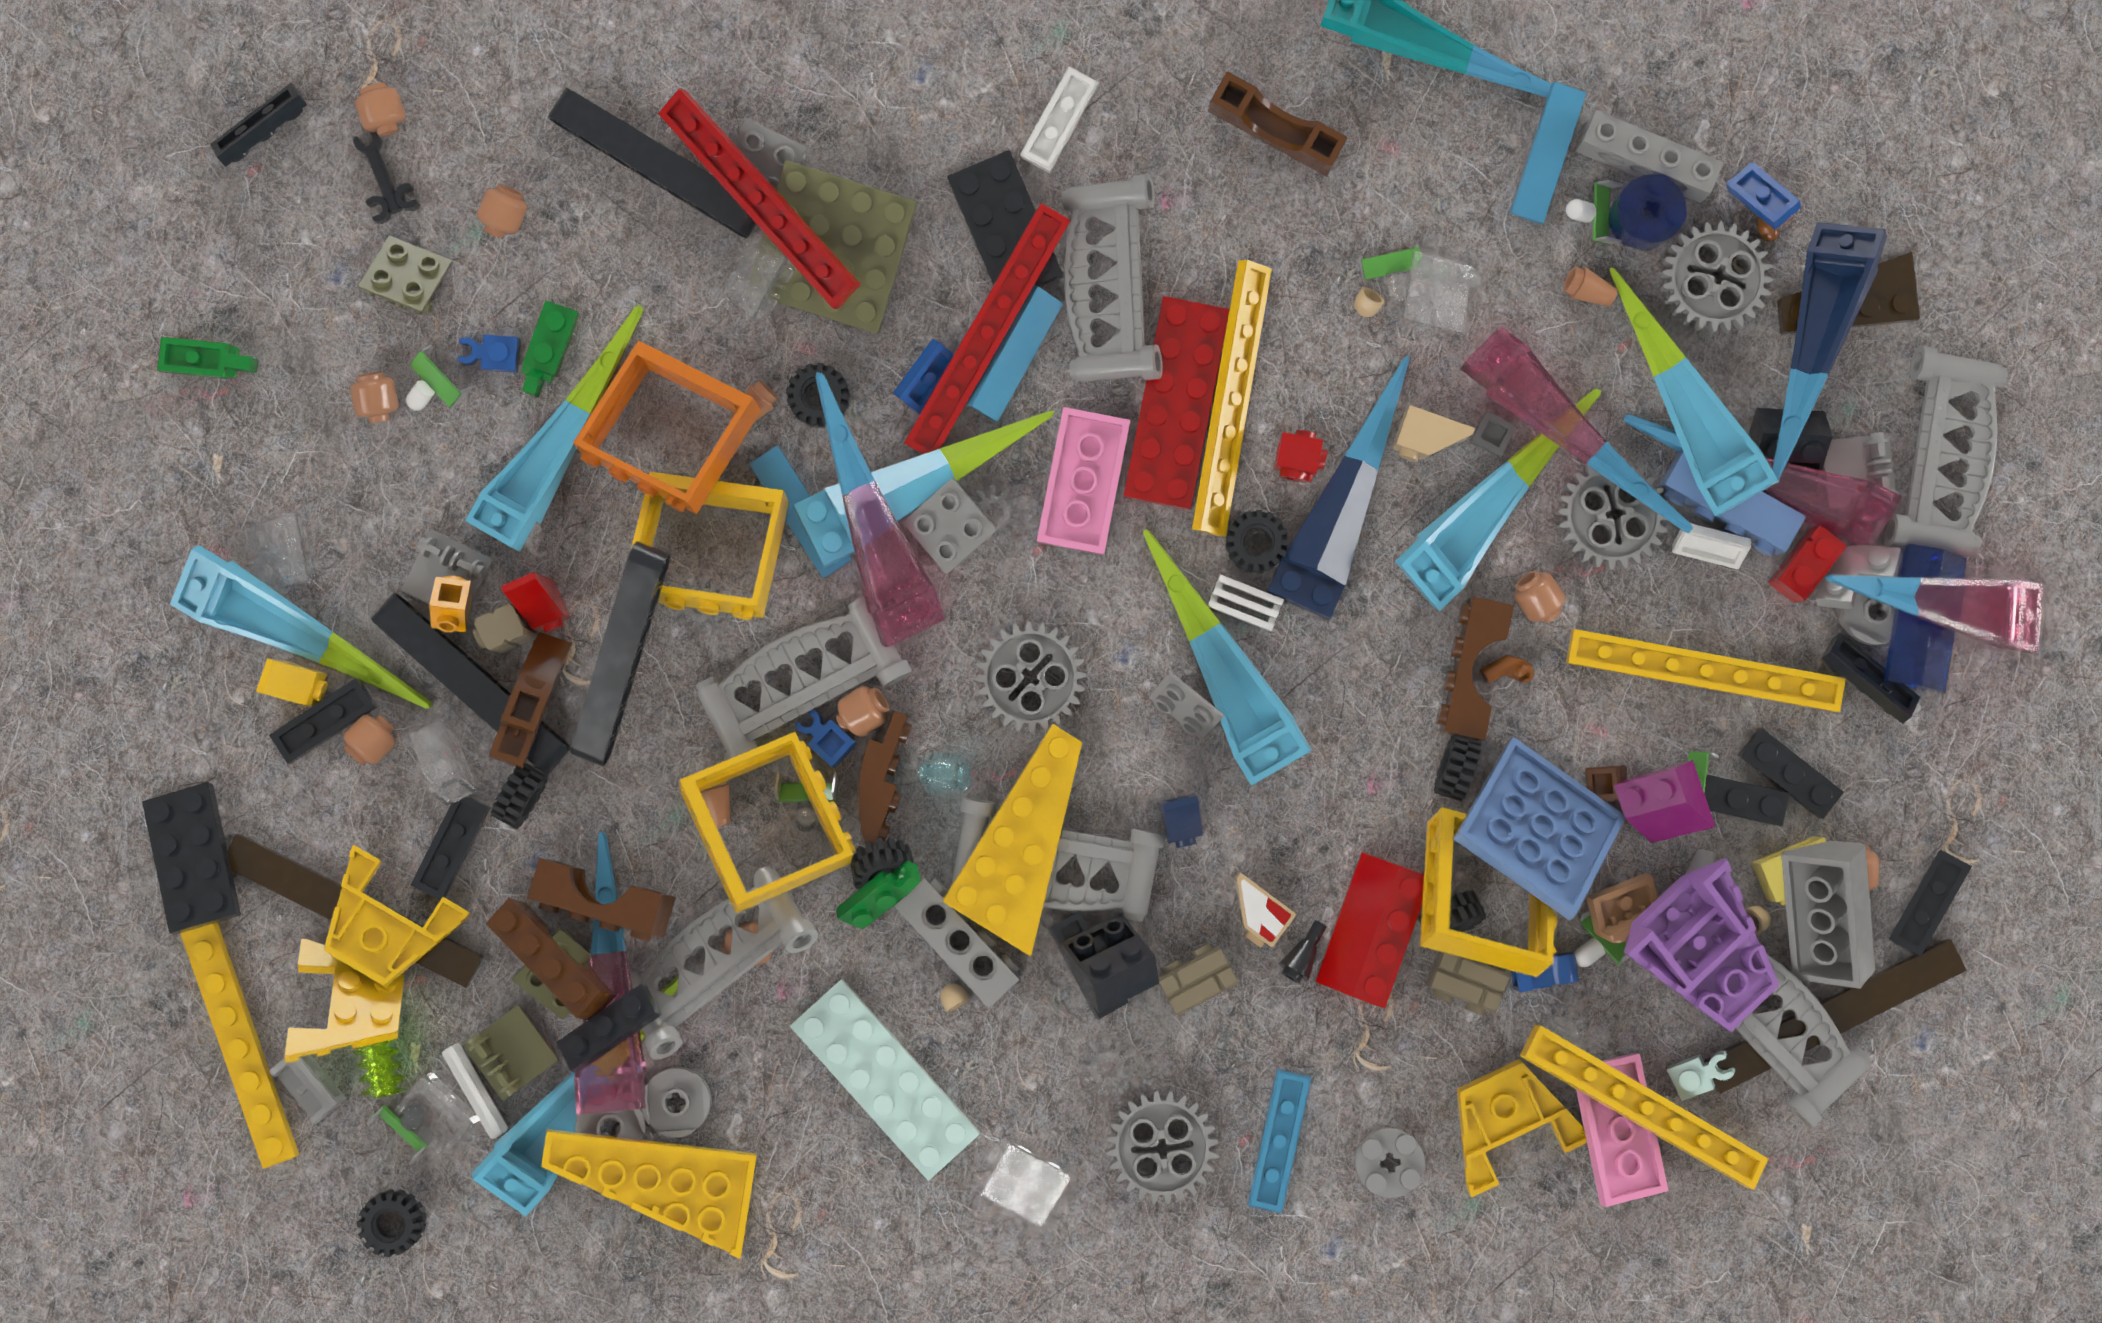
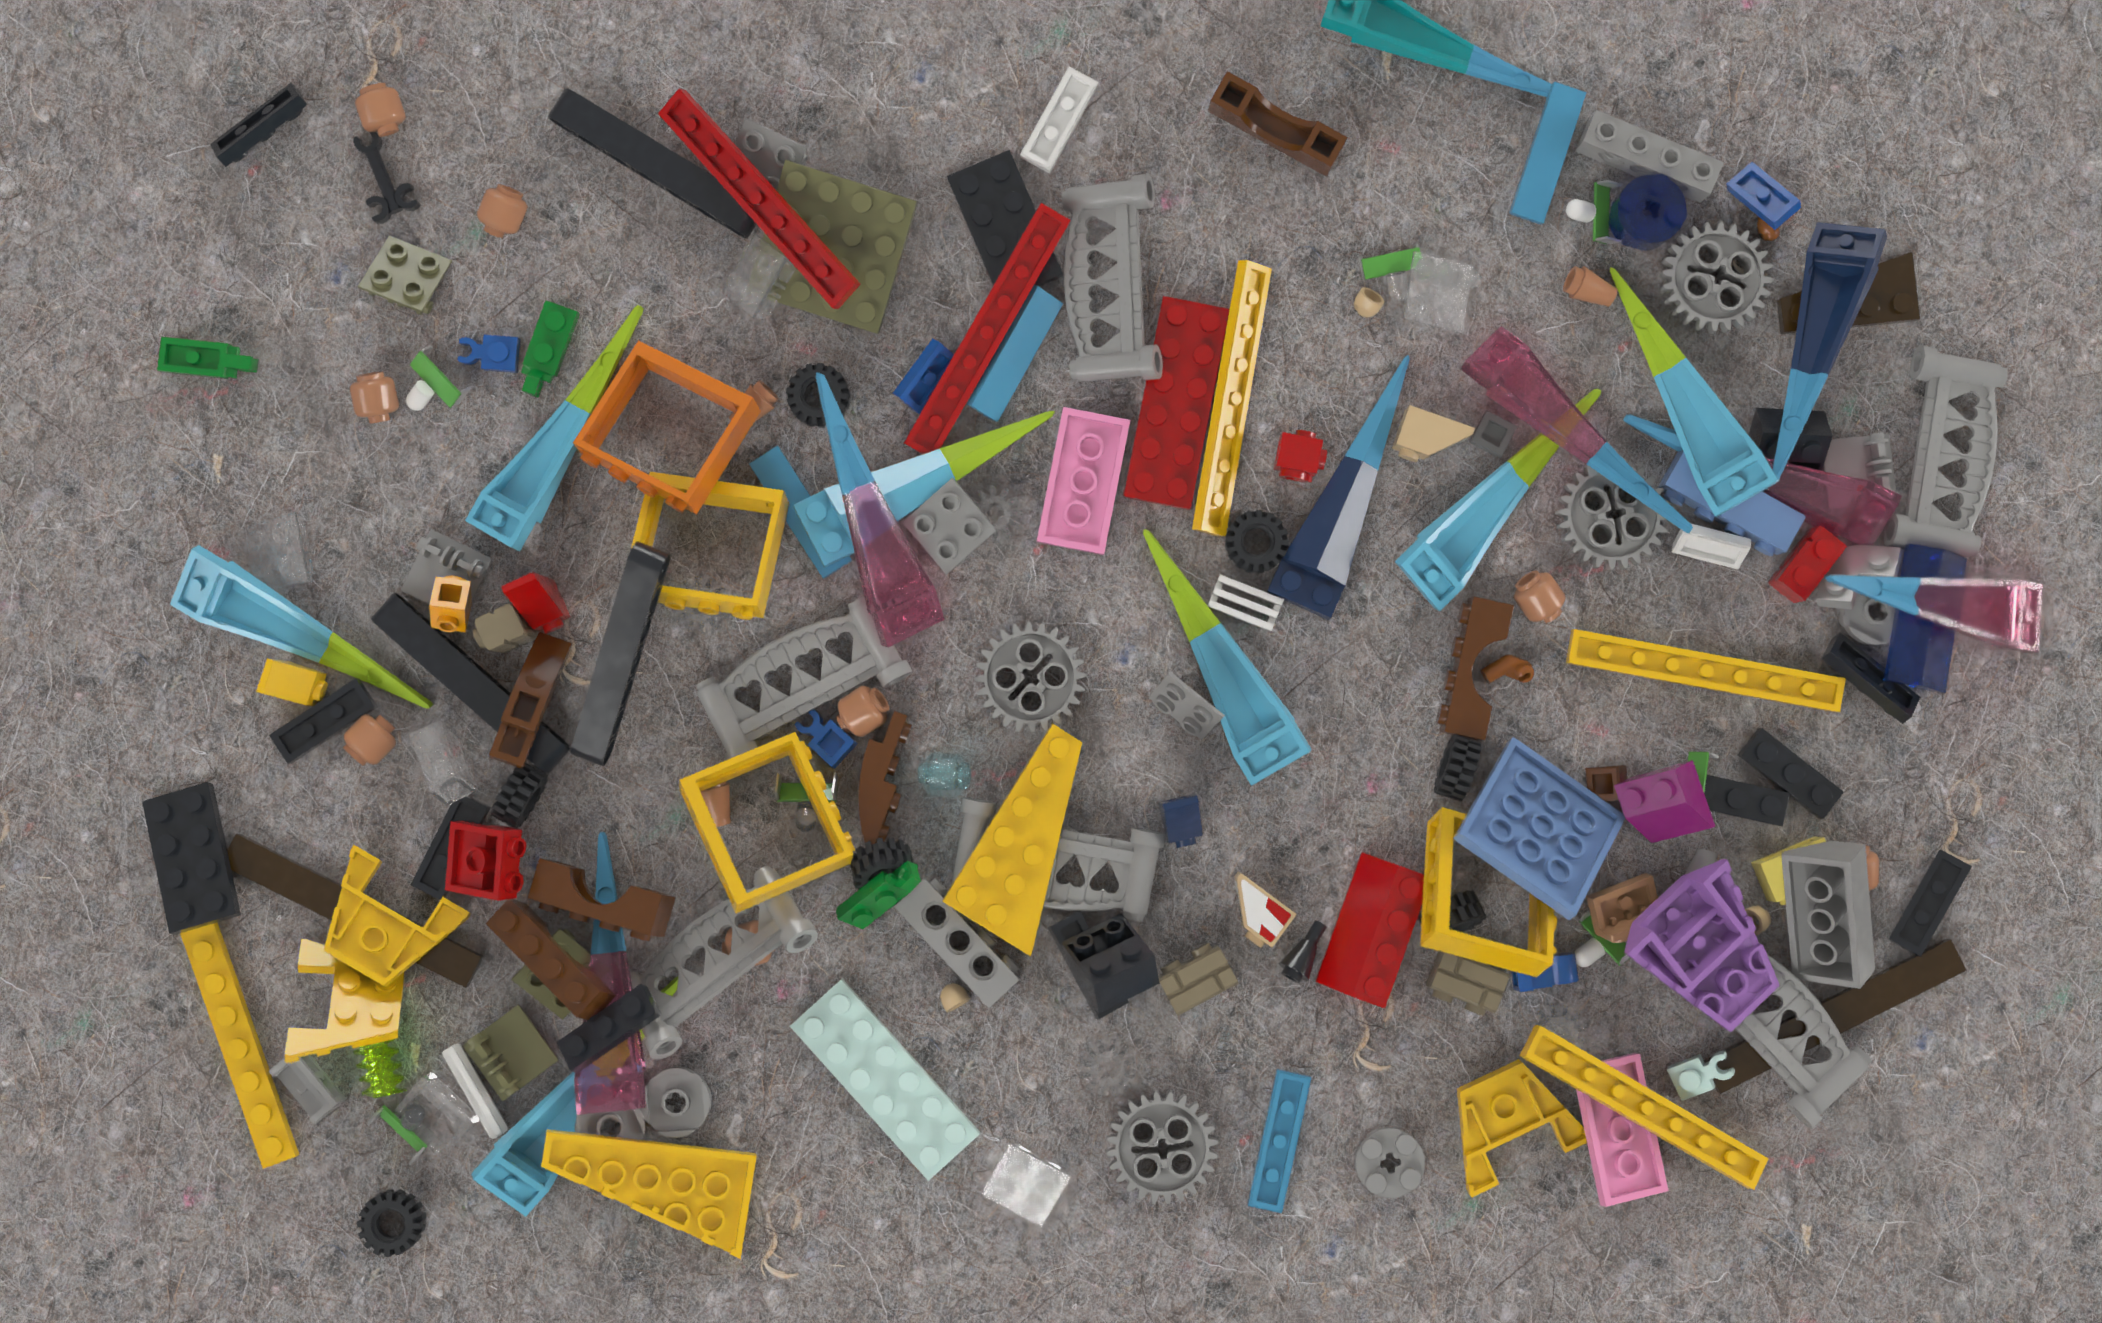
none -> red plate [445,821,526,901]

